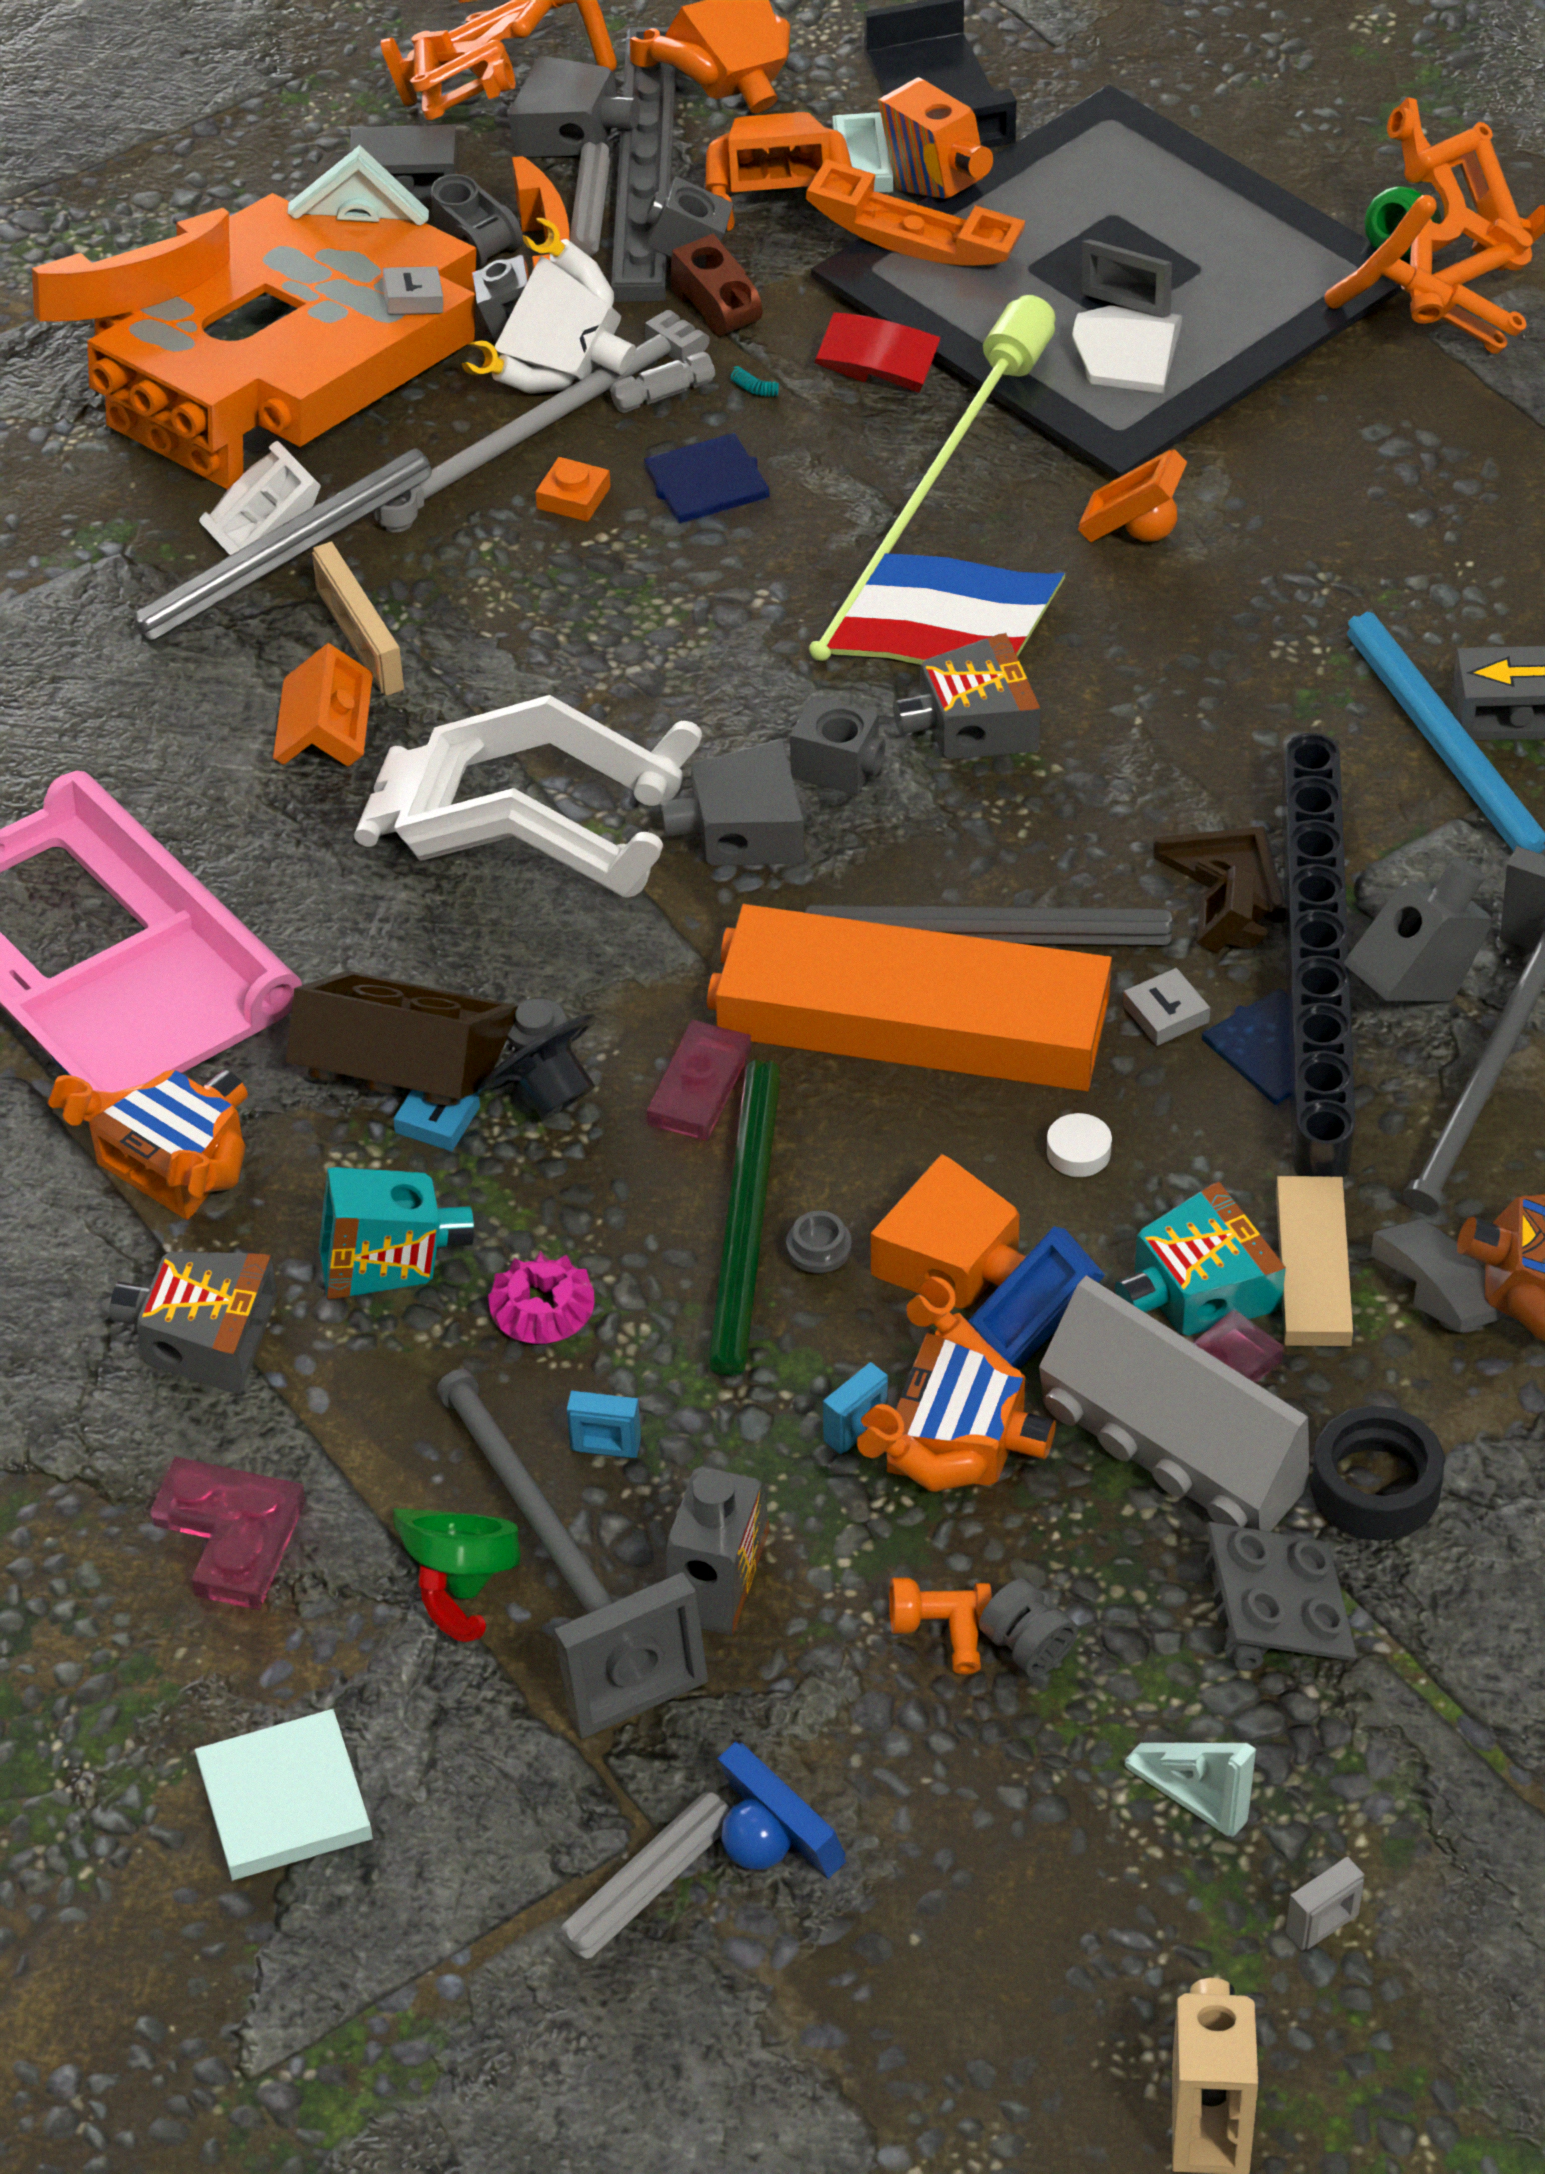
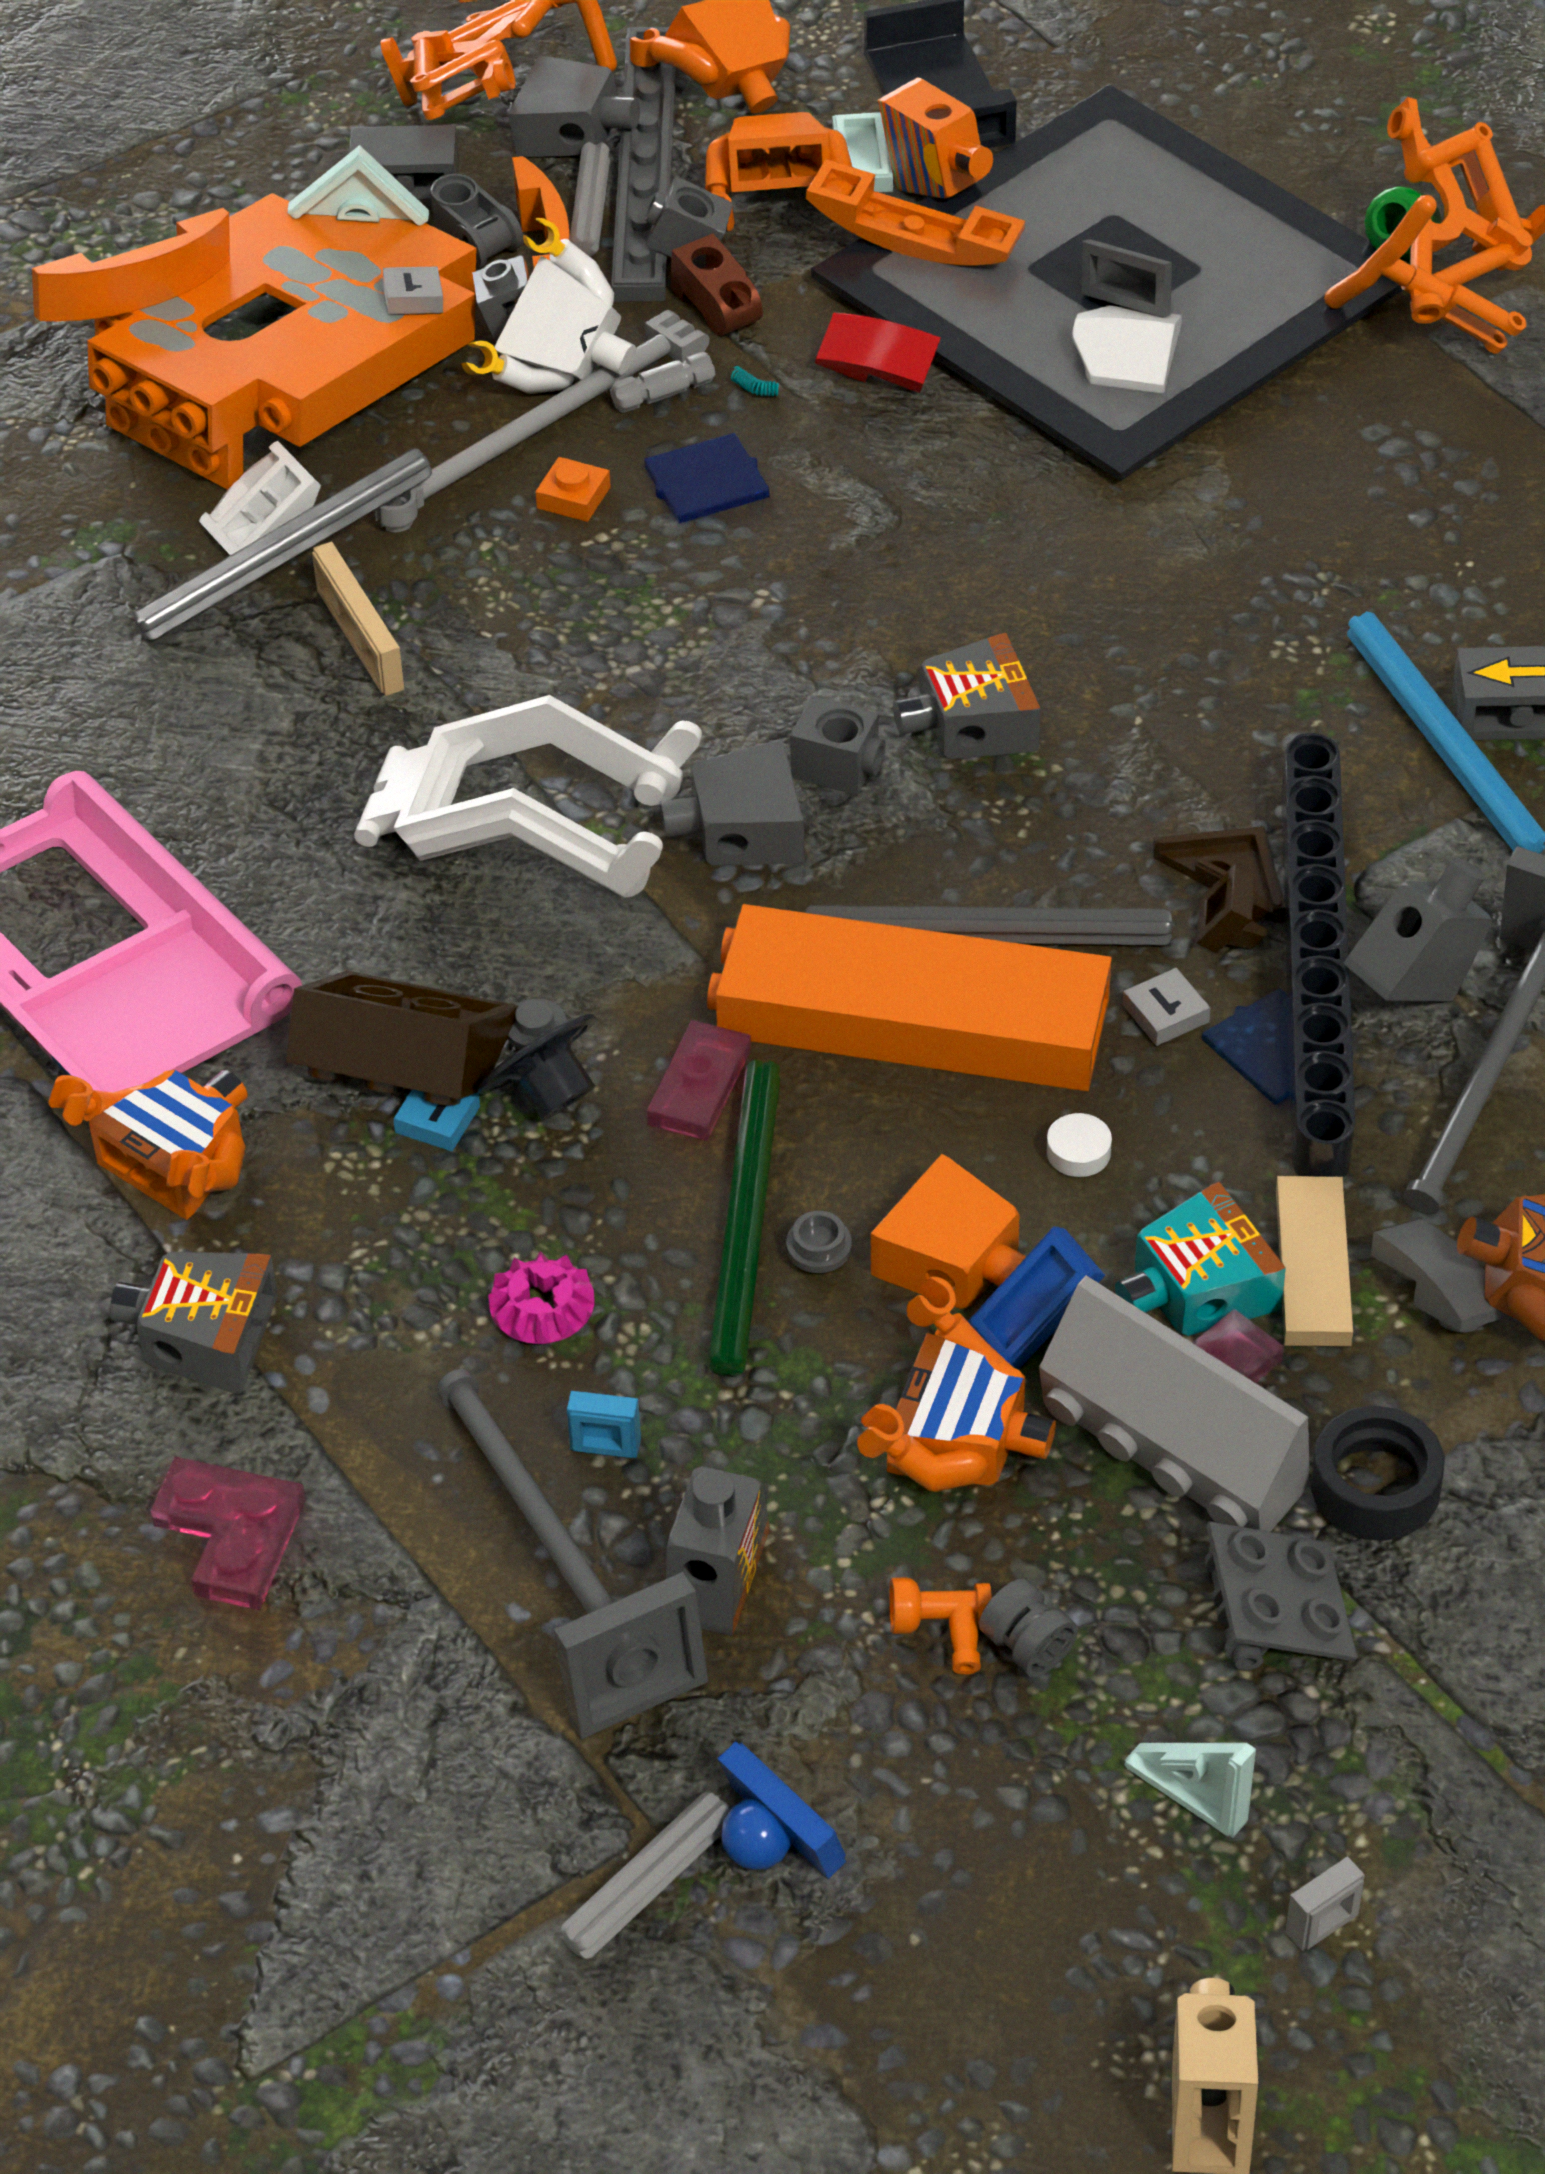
light aqua tile [195,1709,373,1881] -> none
orange panel [273,643,373,767] -> none
teal torso [318,1167,474,1299] -> none
green piece [393,1508,521,1642] -> none
flag [809,295,1065,665] -> none
dark azure tile [823,1362,888,1455] -> none
orange tile [1078,449,1187,543] -> none

